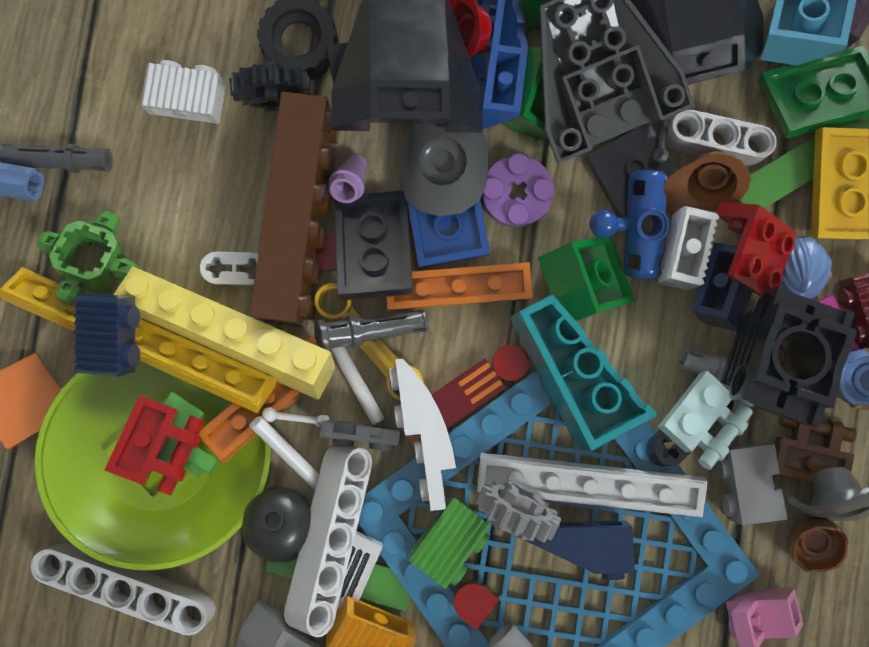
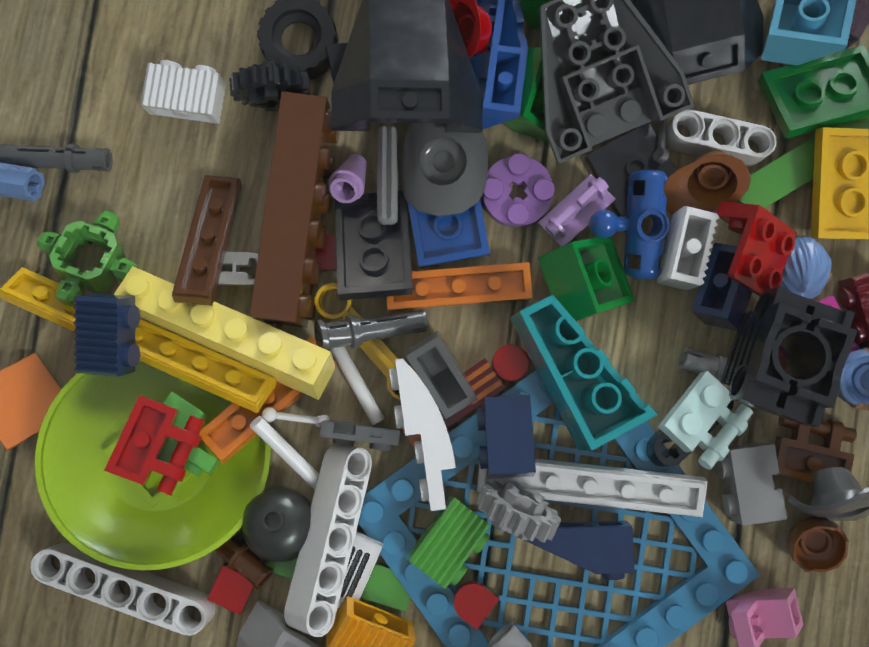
none -> reddish brown tile [172,175,242,306]
none -> red tile [207,563,254,615]
none -> reddish brown axle [214,536,273,589]
none -> light grey axle [377,126,398,225]
none -> dark grey slope [406,331,478,419]
none -> dark blue brick [477,395,536,479]
none -> lavender hinge [538,174,616,247]

